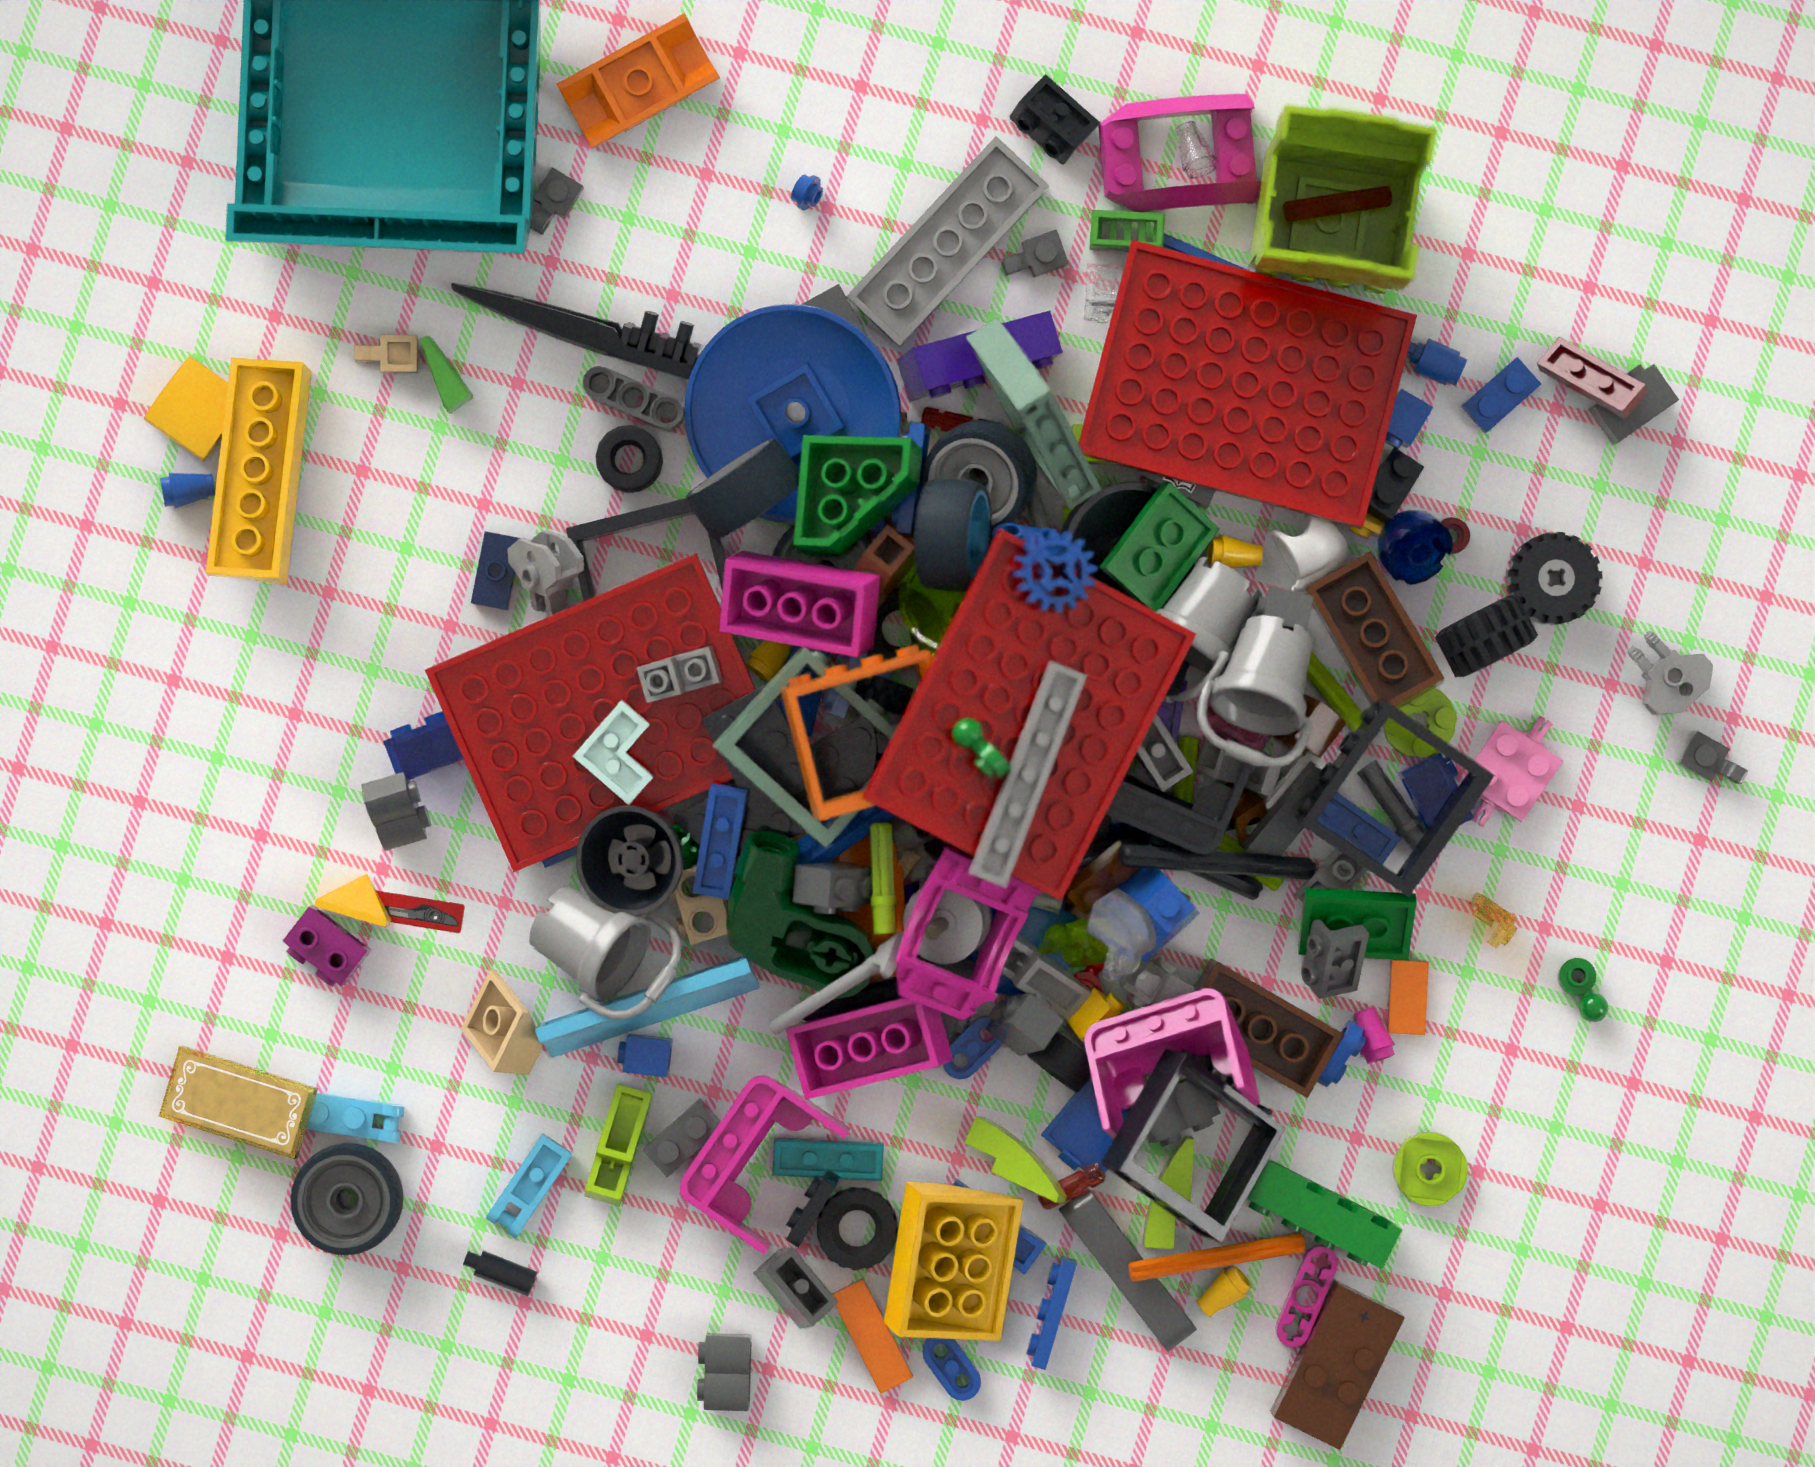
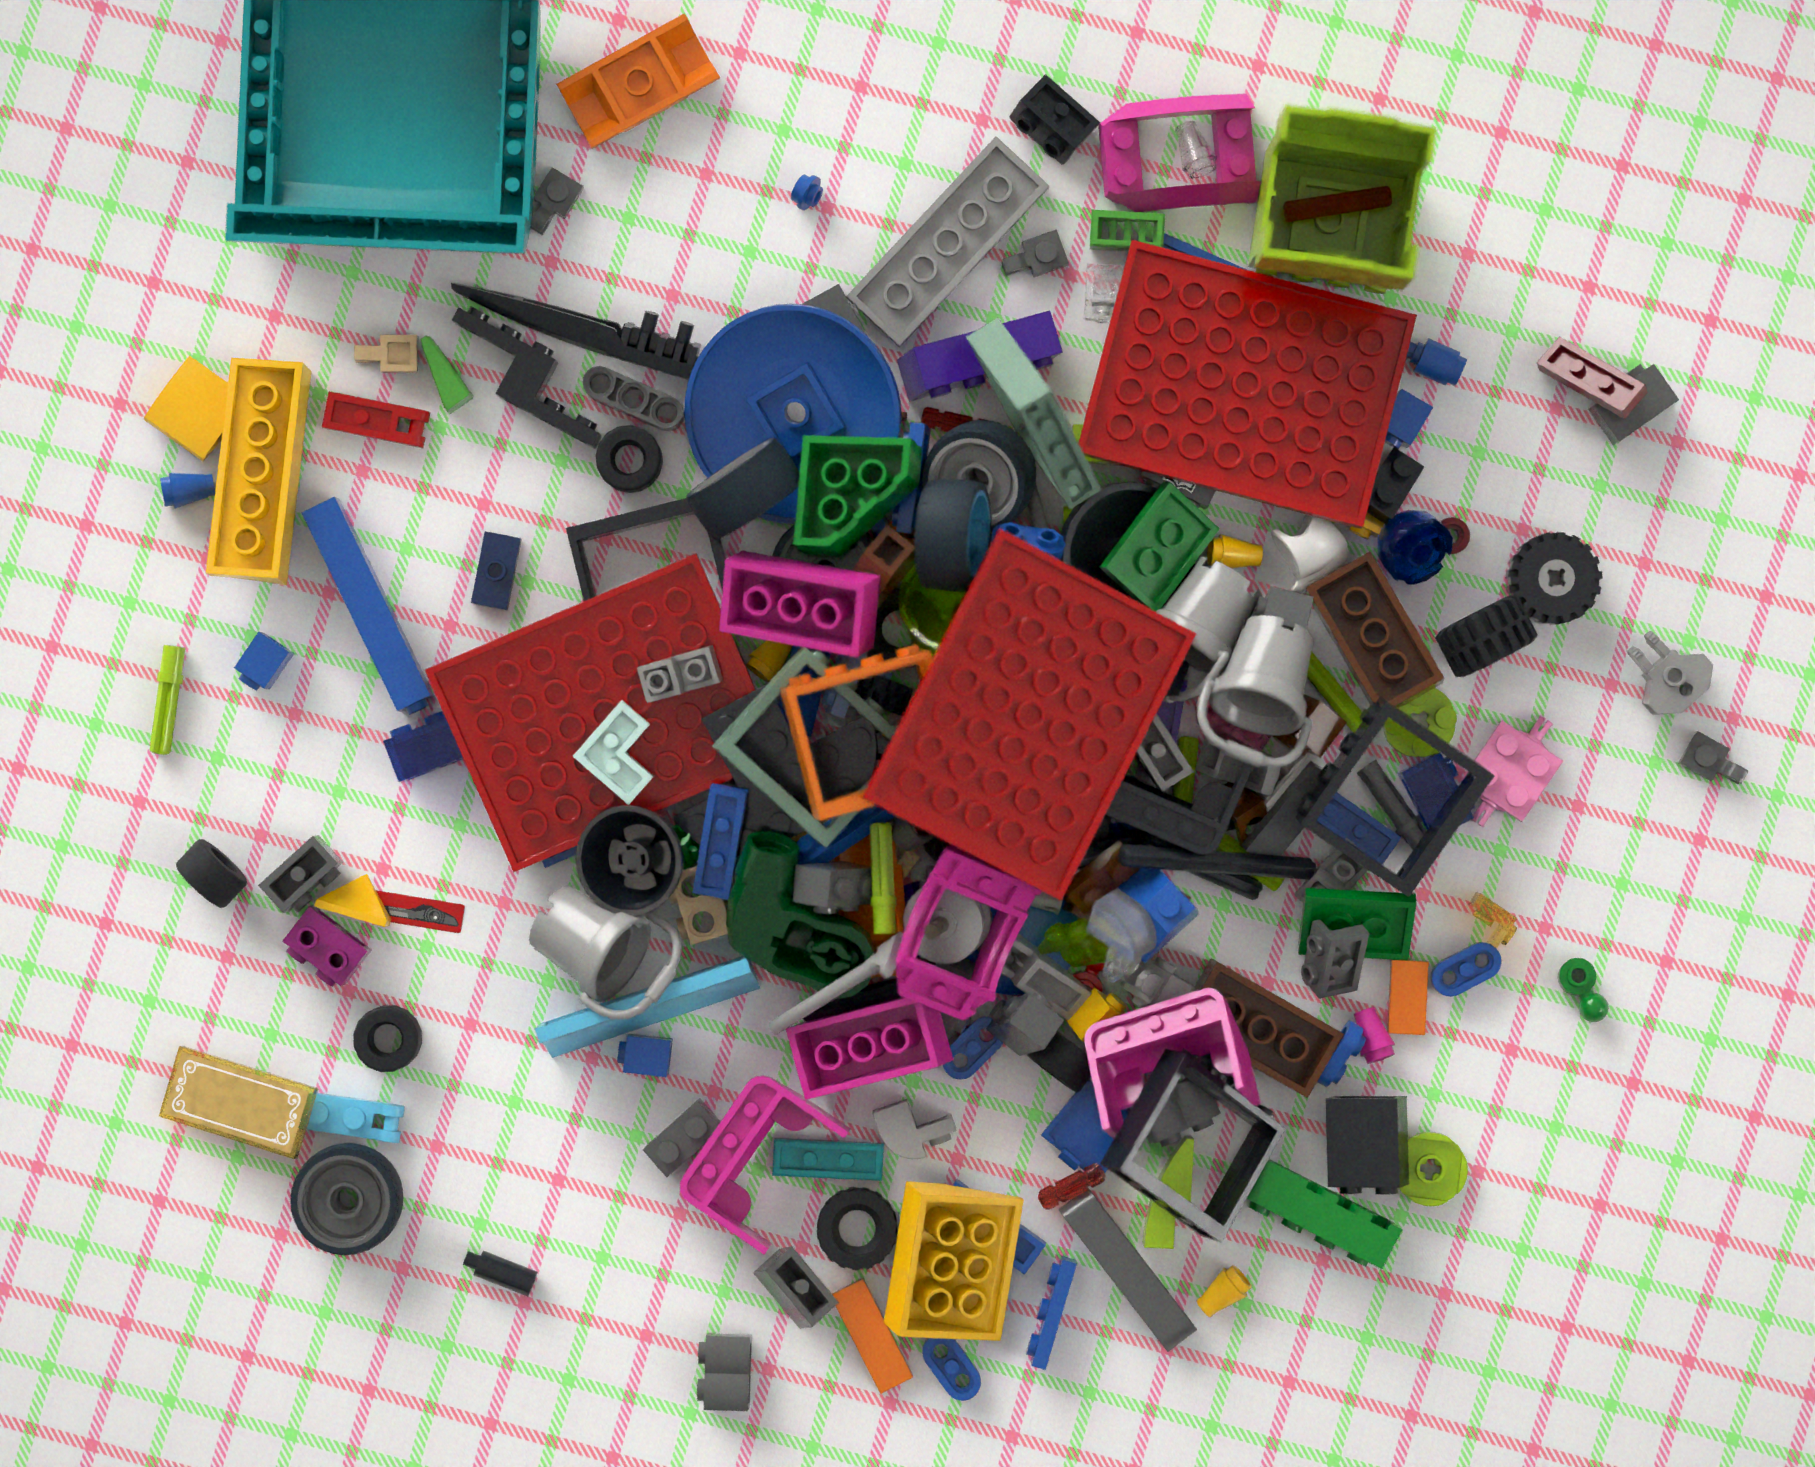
dark grey brick [361,772,431,851] -> none
tan slope [461,969,544,1075] -> none
medium azure plate [485,1133,573,1239] -> none
light grey hinge [508,530,584,616] -> none
lime slope [584,1083,652,1207] -> none
black plate [786,1170,840,1247] -> none
green plate [953,718,1011,779] -> none
lime slope [964,1116,1067,1203] -> none
light grey plate [969,661,1087,888] -> none
blue gear [1013,530,1097,612] -> none
orange axle [1128,1233,1306,1282] -> none
reddish brown brick [1270,1279,1405,1450] -> none
dark pink beam [1275,1244,1338,1347] -> none
blue plate [1461,357,1541,433] -> none
none -> lime axle [150,645,186,755]
none -> black tyre [176,839,247,908]
none -> blue brick [234,632,294,691]
none -> dark grey brick [258,835,343,913]
none -> blue brick [301,497,434,715]
none -> red plate [322,391,431,448]
none -> black tyre [353,1005,422,1072]
none -> black bracket [452,306,602,449]
none -> light grey brick [872,1099,956,1159]
none -> black brick [1325,1096,1409,1194]
none -> blue plate [1430,942,1501,997]

